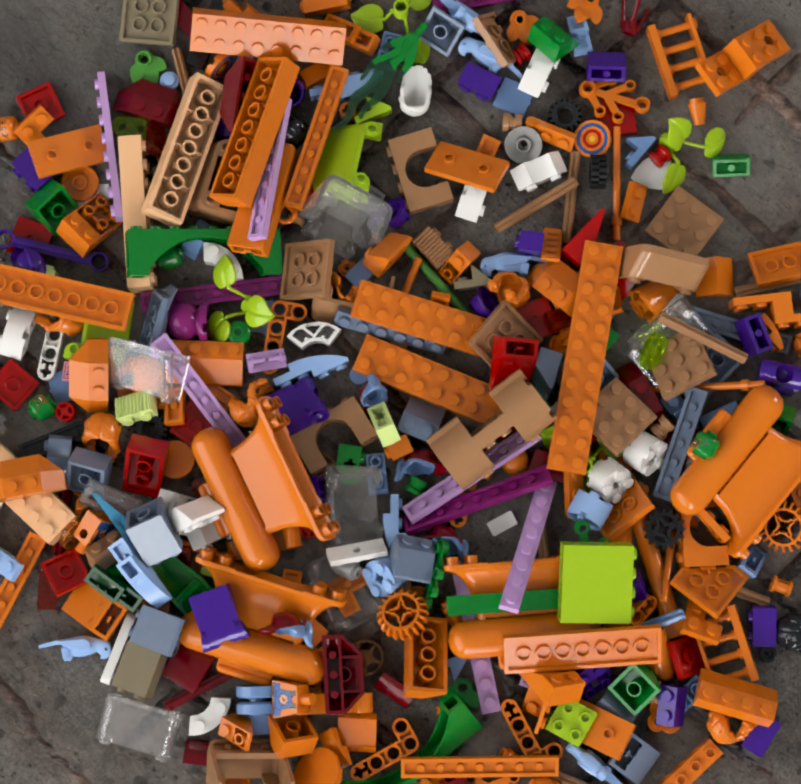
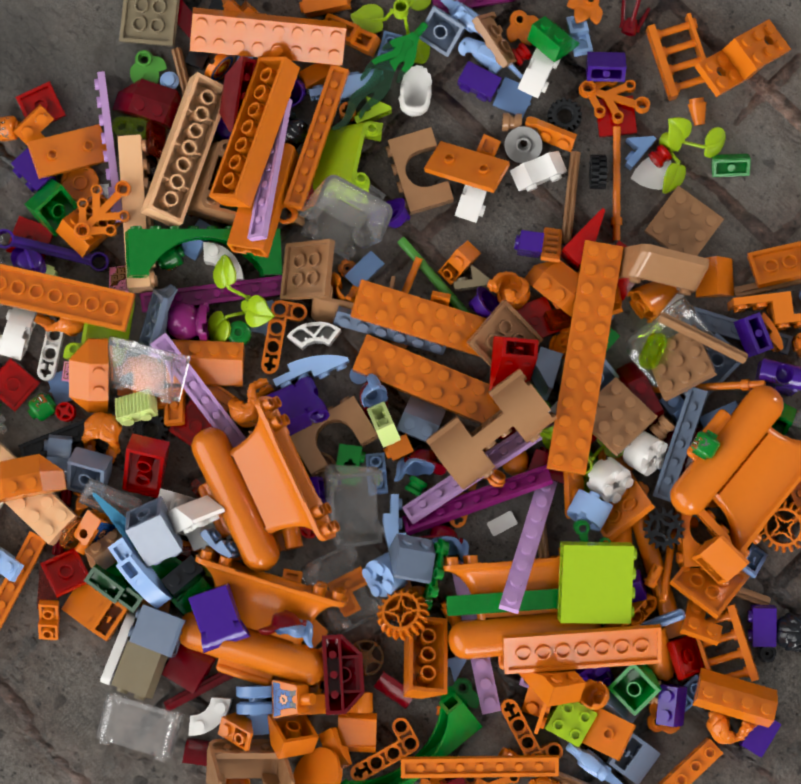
light blue animal [38,635,112,661] -> none
orange tile [165,441,195,479] -> none
lavender hinge [246,348,287,373] -> none
white tile [326,538,388,567] -> none
light grey brick [331,562,361,581] -> none
orange slope [362,232,413,279] -> none
medium nougat brick [412,226,454,271] -> none
light blue animal [480,252,548,277] -> none
medium nougat axle [494,177,579,233] -> none
tile [574,120,612,157] -> none
orange plate [620,181,648,223] -> none
orange bush [769,575,794,597] -> none
none -> orange slope [38,600,60,640]
none -> orange plant [73,180,131,241]
none -> tile [109,266,129,292]
none -> black brick [161,555,206,598]
none -> medium blue slope [200,528,240,558]
none -> orange plate [487,469,506,487]
none -> orange hair [580,679,610,710]
none -> orange pin [643,563,664,589]
none -> orange slope [692,535,750,585]

